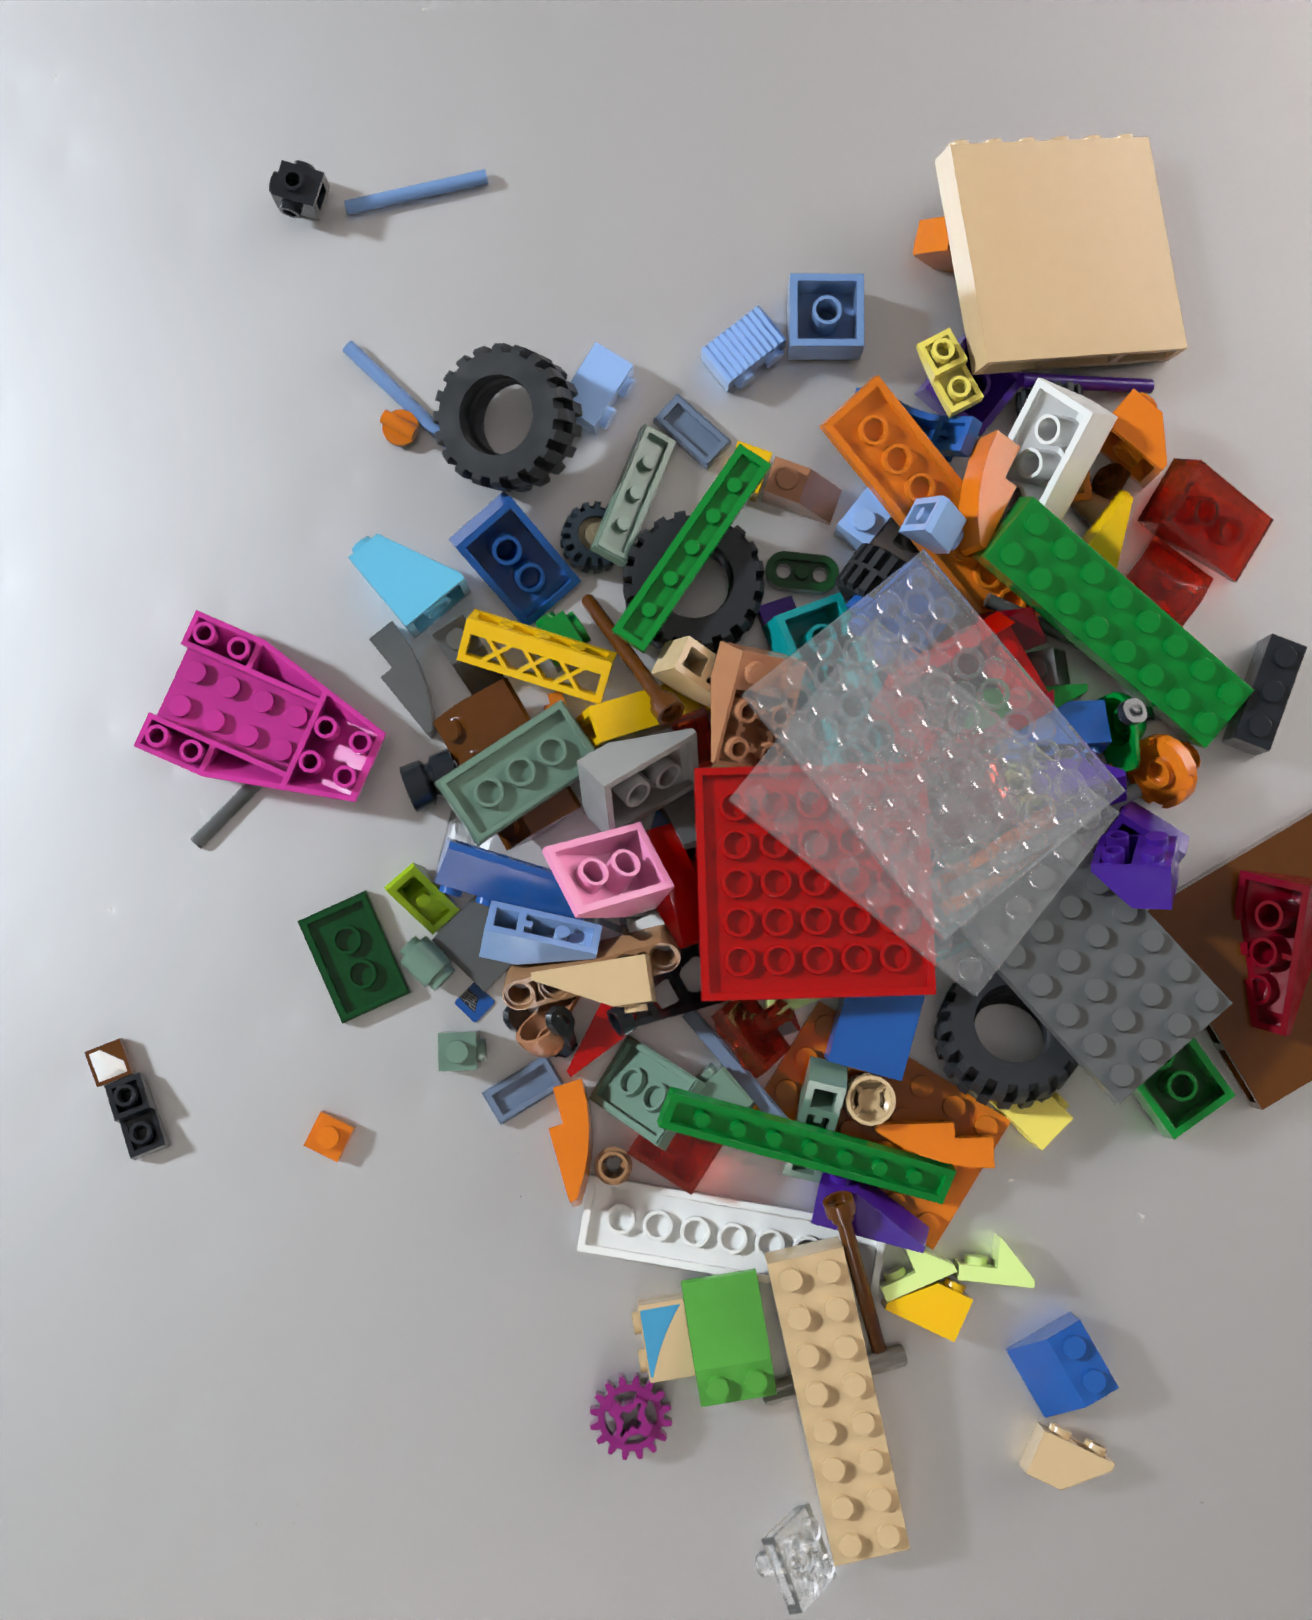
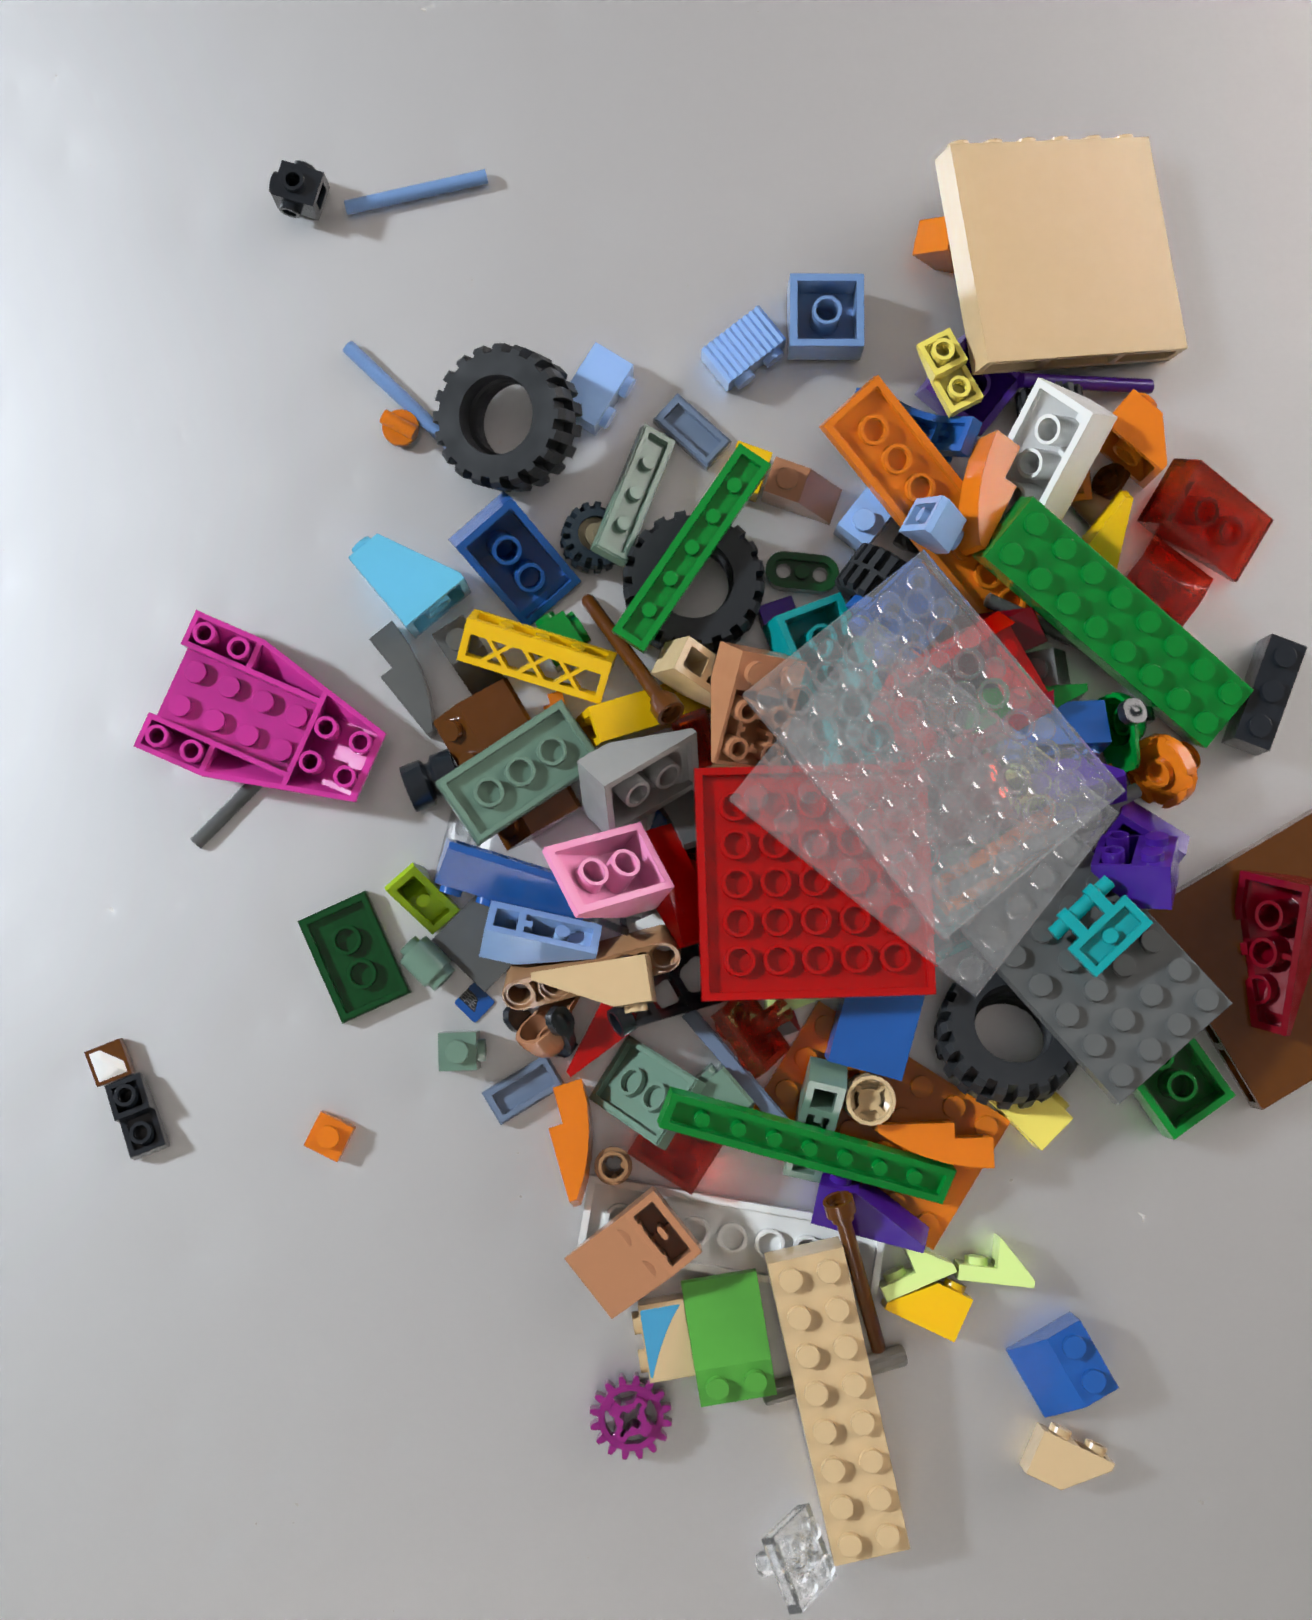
none -> nougat slope [564,1185,702,1319]
none -> teal plate [1047,875,1153,978]

